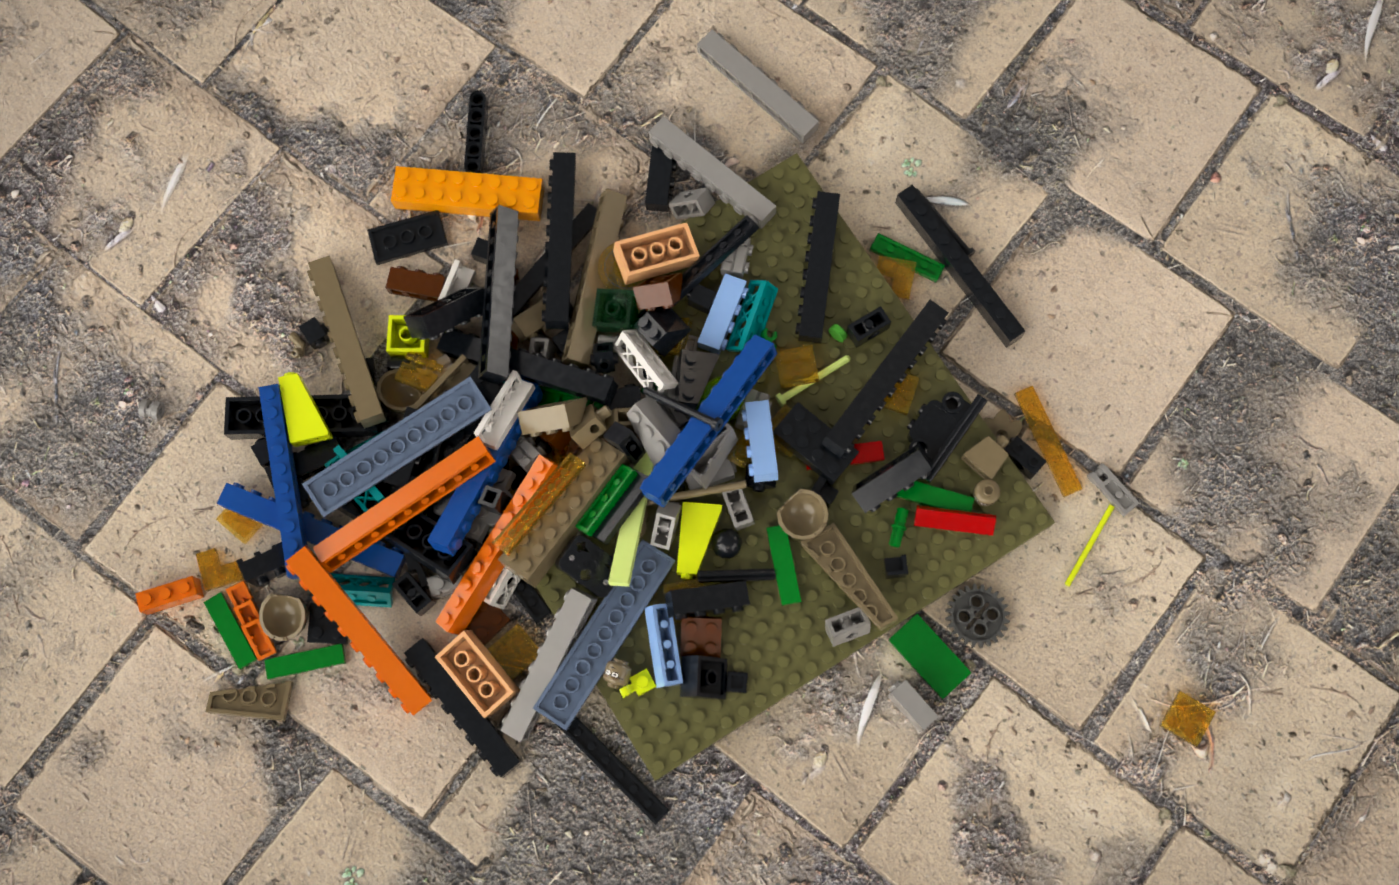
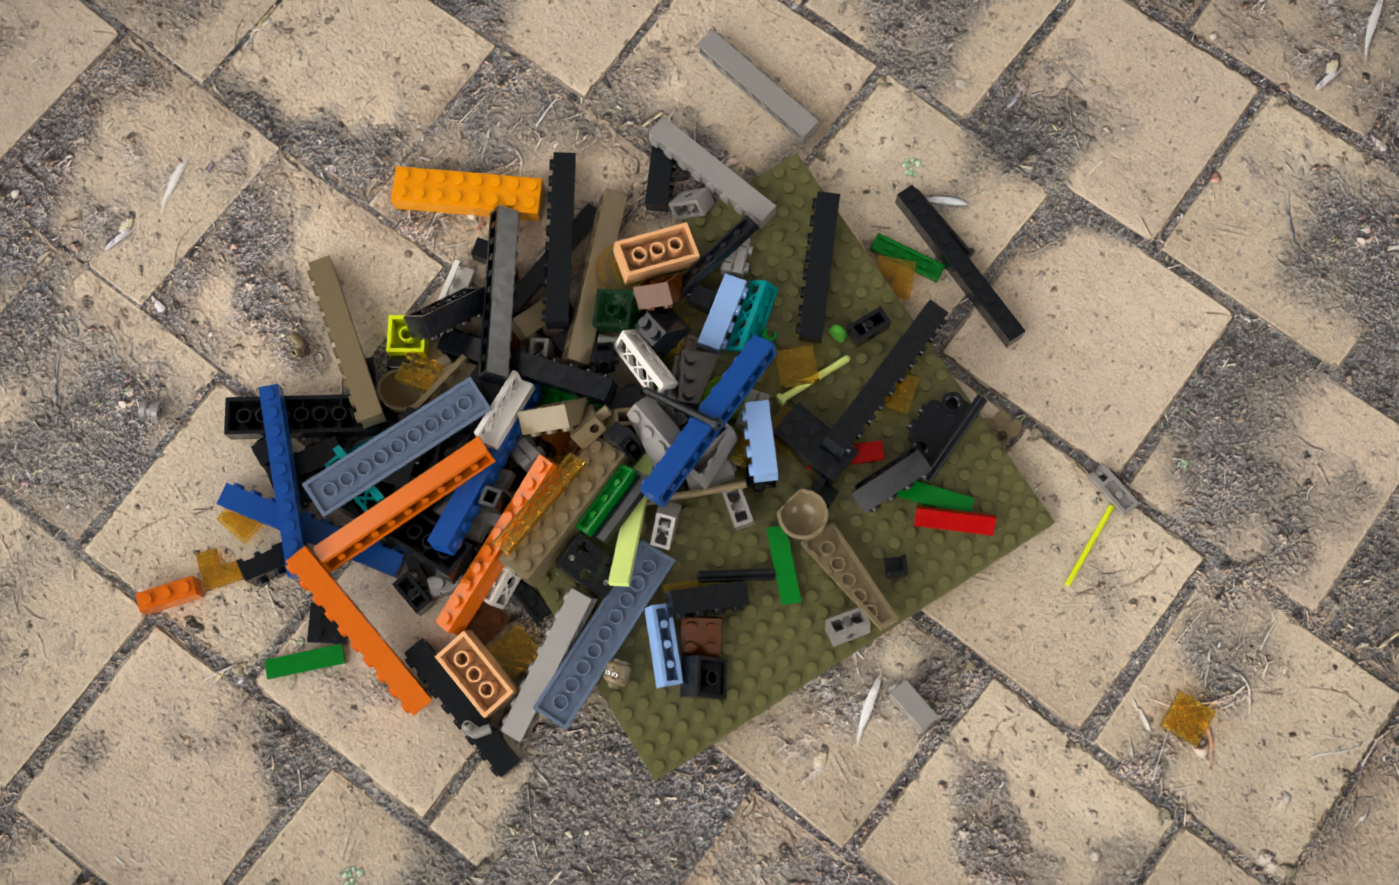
green tile [204,592,258,670] -> none
dark tan wing [205,681,293,721] -> none
orange slope [225,580,277,661] -> none
dark tan cylinder [259,594,308,641] -> none
neon yellow slope [278,372,333,447] -> none
black brick [299,317,330,350] -> none
teal fence [313,573,395,608] -> none
black tile [367,210,448,265] -> none
reddish brown brick [385,266,446,302] -> none
black beam [464,90,488,173] -> none
black tile [556,717,670,825] -> none
neon yellow plate [619,669,656,698] -> none
neon yellow slope [677,502,722,579] -> none
black hair [712,528,742,559] -> none
black tile [726,671,748,693] -> none
green tile [888,614,972,700] -> none
green axle [889,508,909,548] -> none
dark grey gear [945,584,1010,649] -> none
dark tan torso [961,435,1010,480] -> none
dark tan head [973,479,1000,507] -> none
black brick [1005,436,1047,480] -> none
clear yellow plate [1014,386,1082,498] -> none
none -> light grey arm [462,720,492,739]

